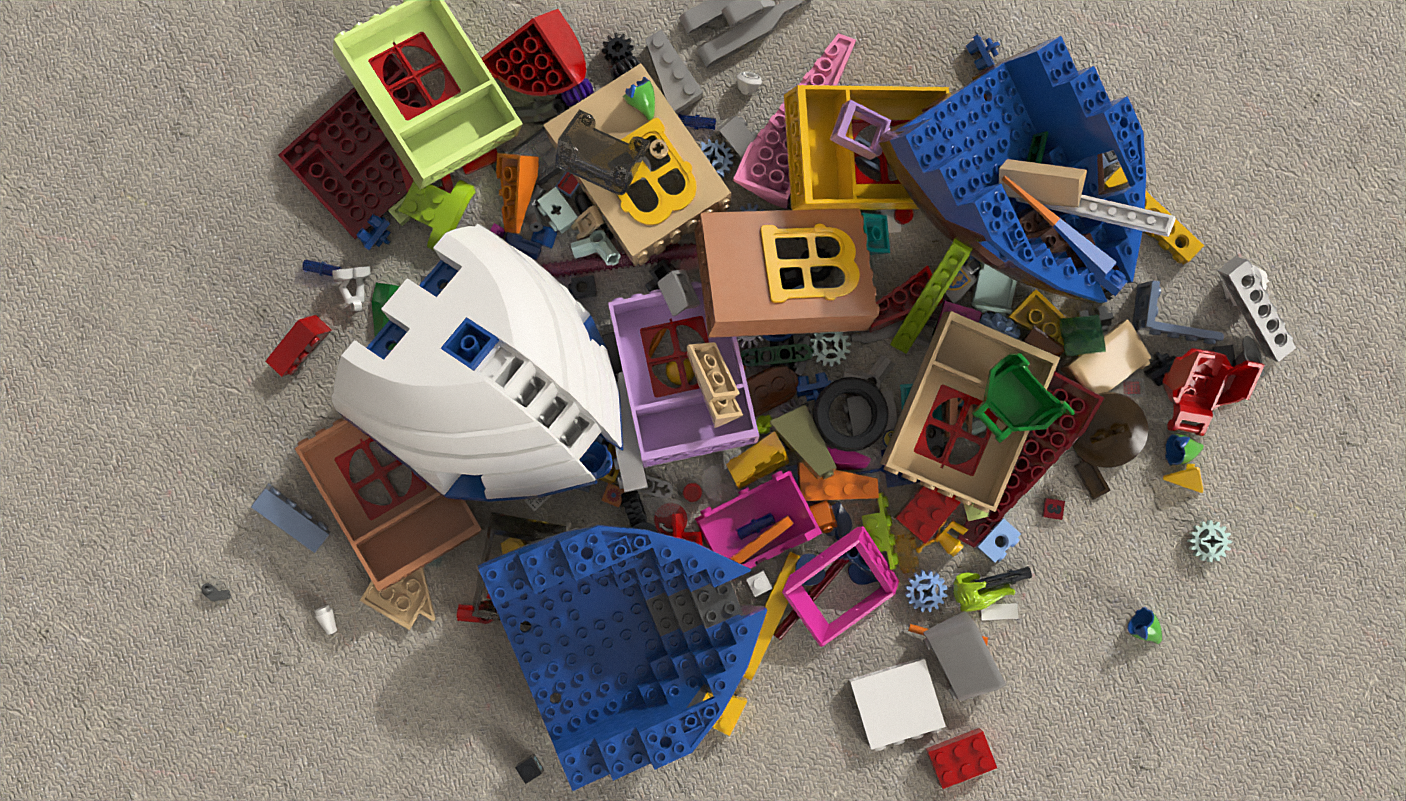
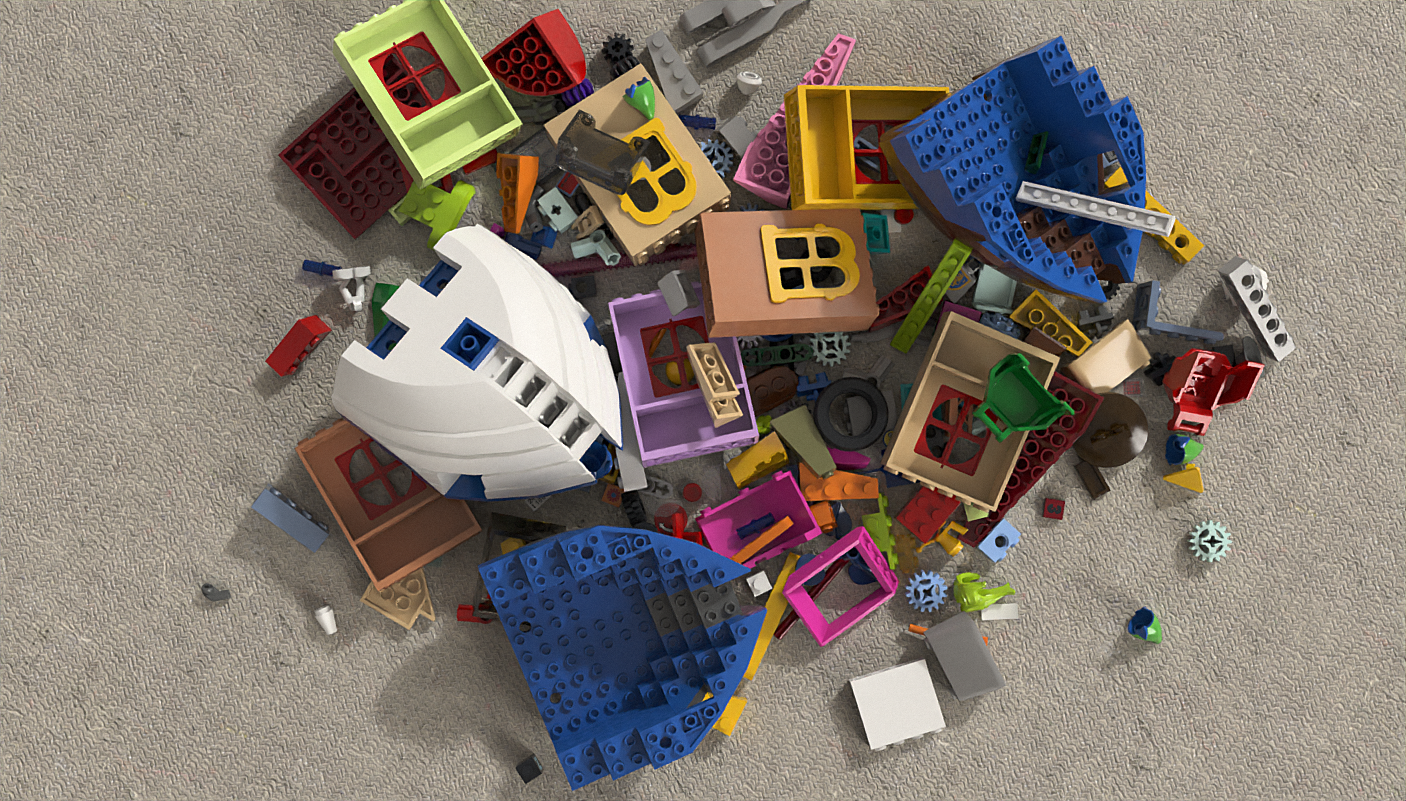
blue hips [356,214,391,250] -> none
black brick [645,259,677,292] -> none
tan bush [650,139,668,159] -> none
lavender window [830,100,891,160] -> none
red brick [925,728,997,789] -> none
blue hips [966,34,1000,71] -> none
black pin [973,566,1032,592] -> none
tan slope [999,159,1087,208] -> none
plate [1001,175,1128,296] -> none
clear green slope [1059,315,1106,356] -> none

